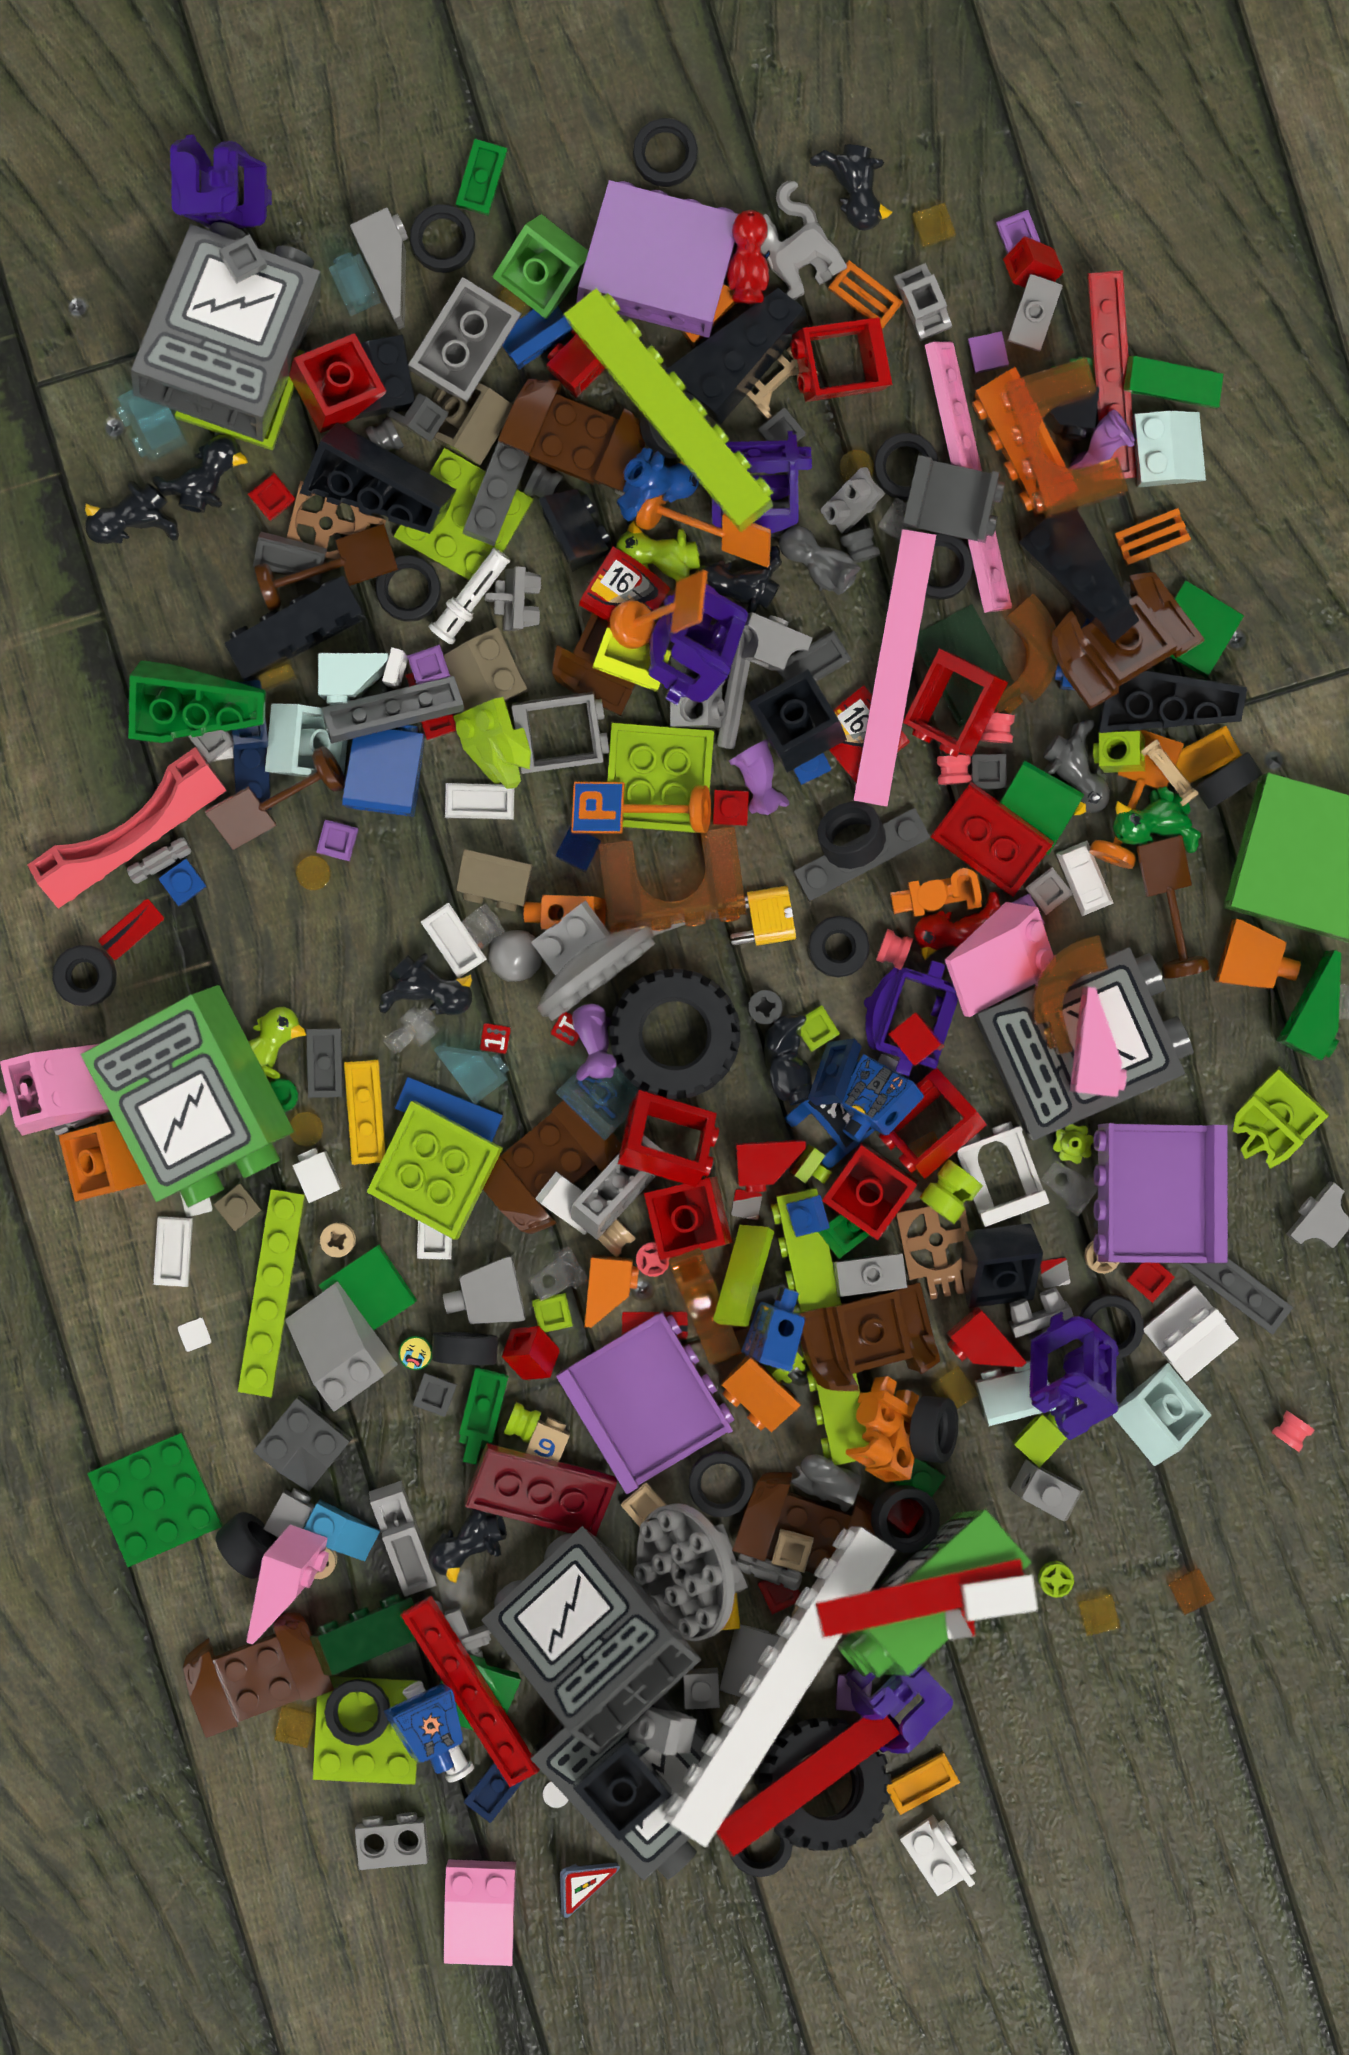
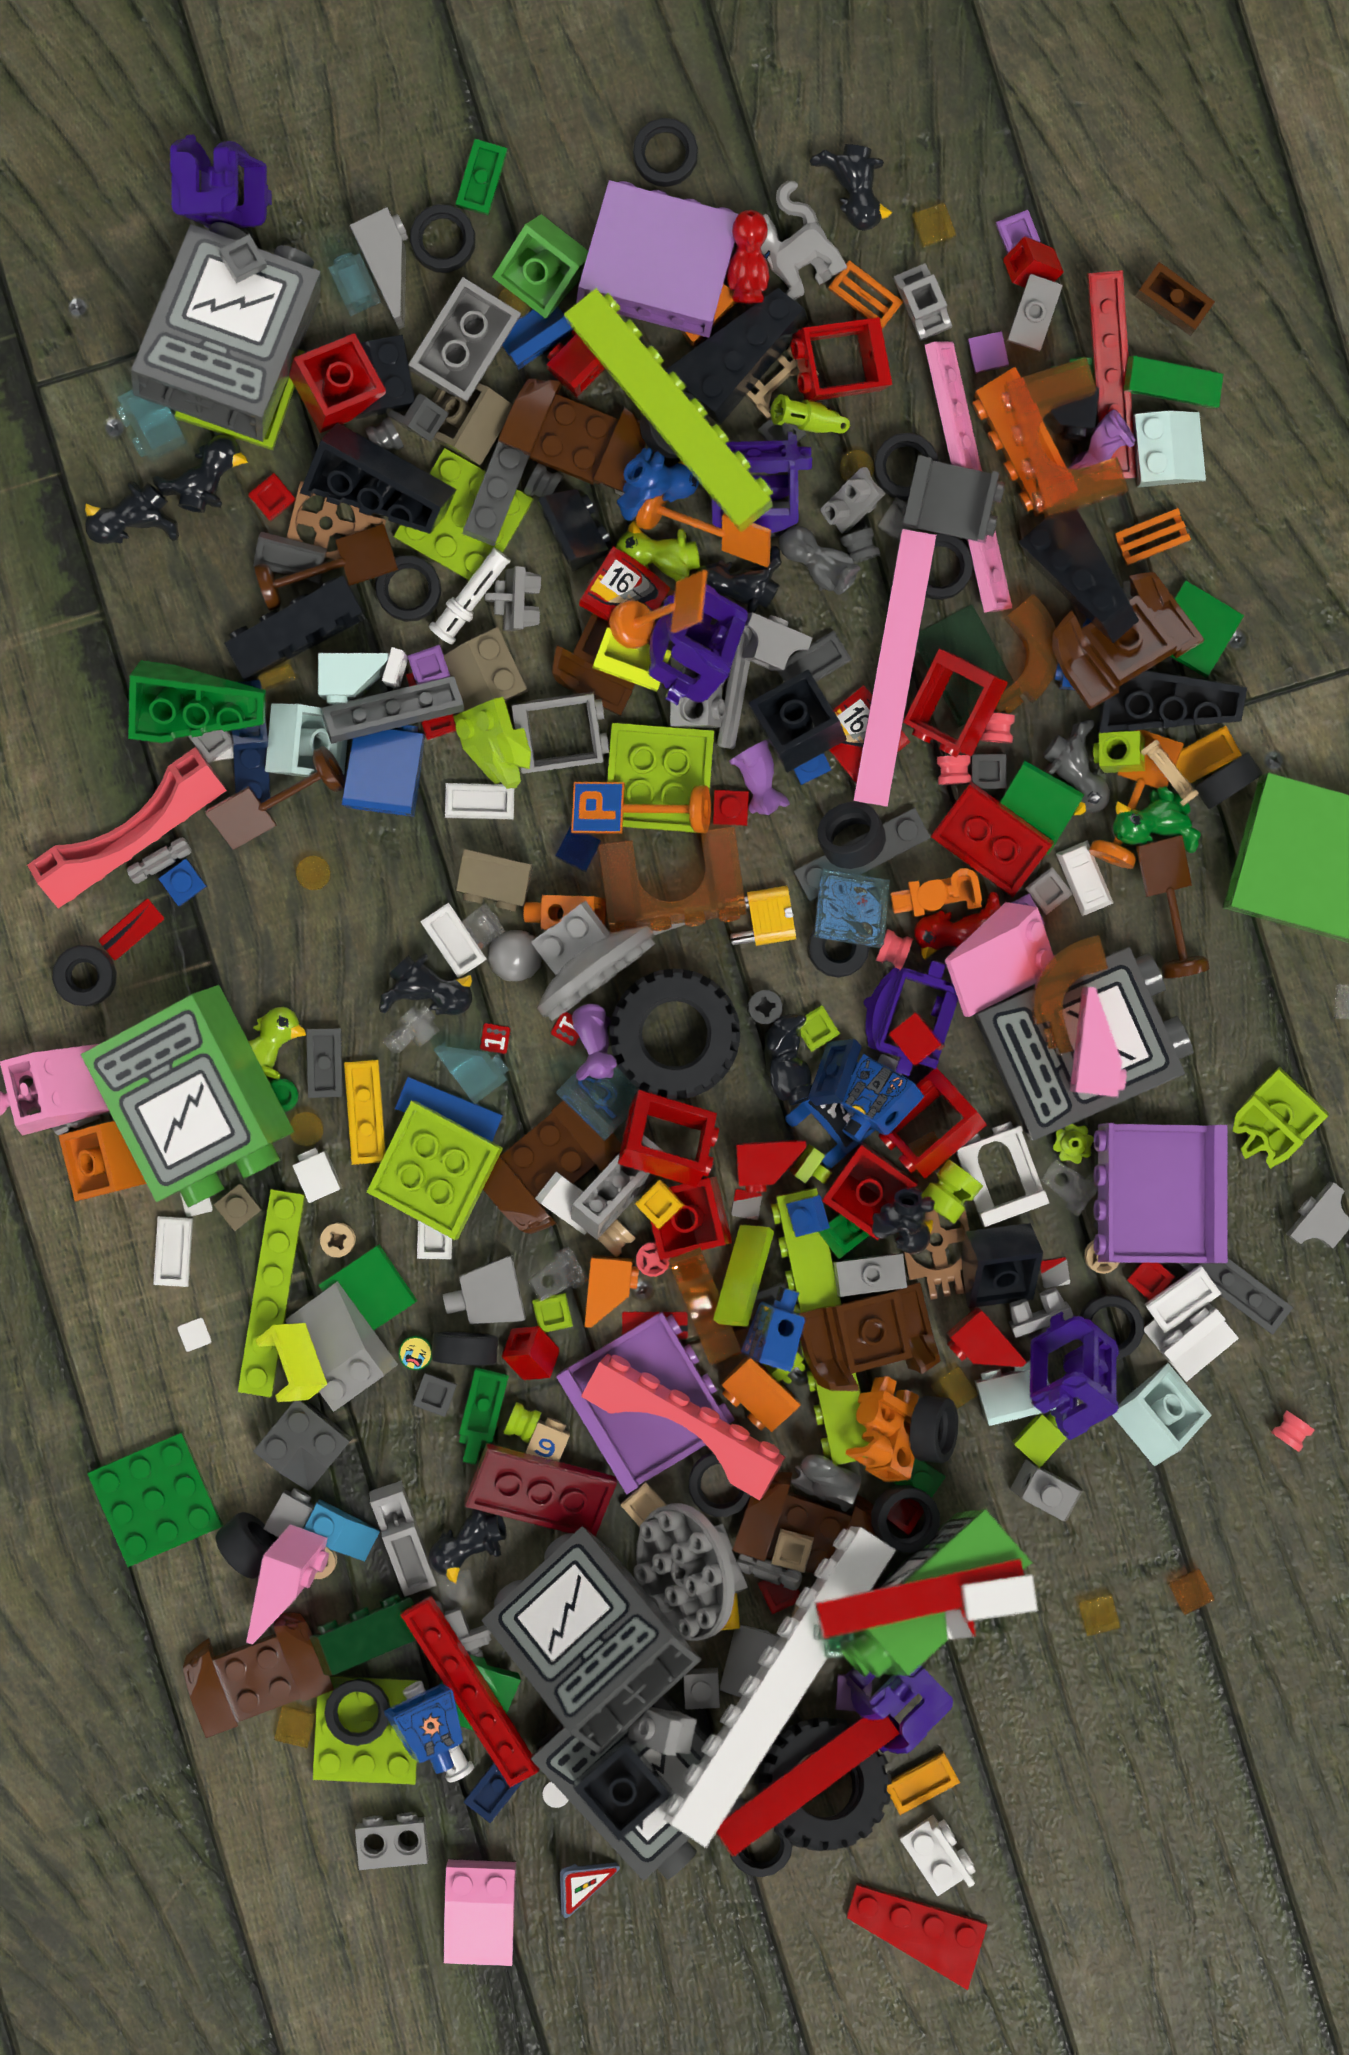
medium lavender tile [316,820,359,862] -> none
lime wheel [1038,1560,1074,1598] -> none
orange torso [1214,919,1301,989] -> none
green slope [1276,950,1342,1061] -> none
none -> neon yellow panel [256,1323,327,1402]
none -> coral arch [581,1354,785,1500]
none -> yellow tile [635,1180,685,1229]
none -> lime piece [771,394,850,433]
none -> clear green tile [813,1624,853,1658]
none -> clear light blue tile [814,869,890,948]
none -> red wing [846,1883,988,1990]
none -> black animal [872,1187,935,1254]
none -> reddish brown brick [1135,262,1215,336]
none -> white tile [1144,1265,1221,1334]

